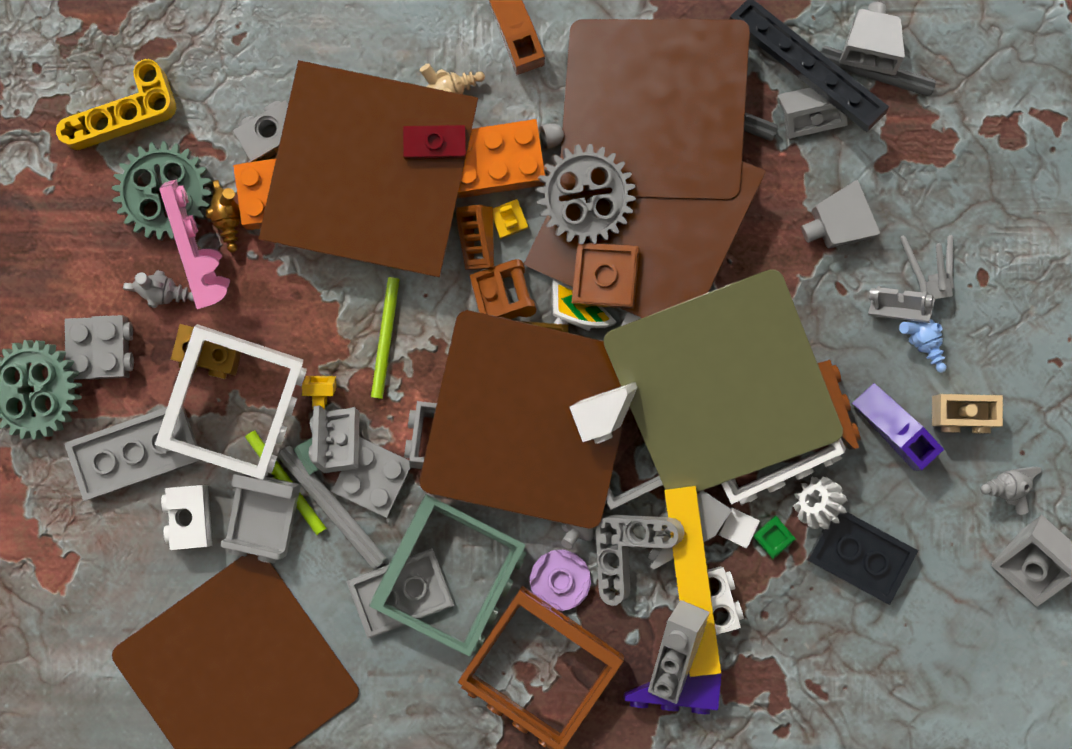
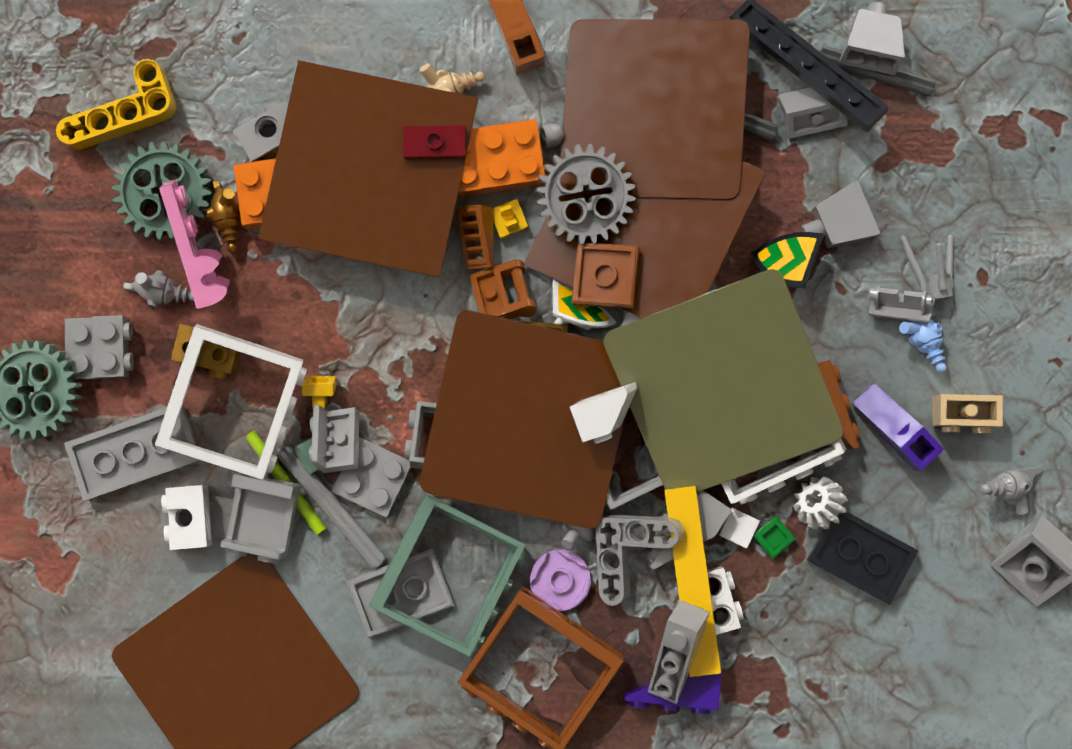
lime bar [371,277,400,399] -> none
none -> shield [751,232,824,289]

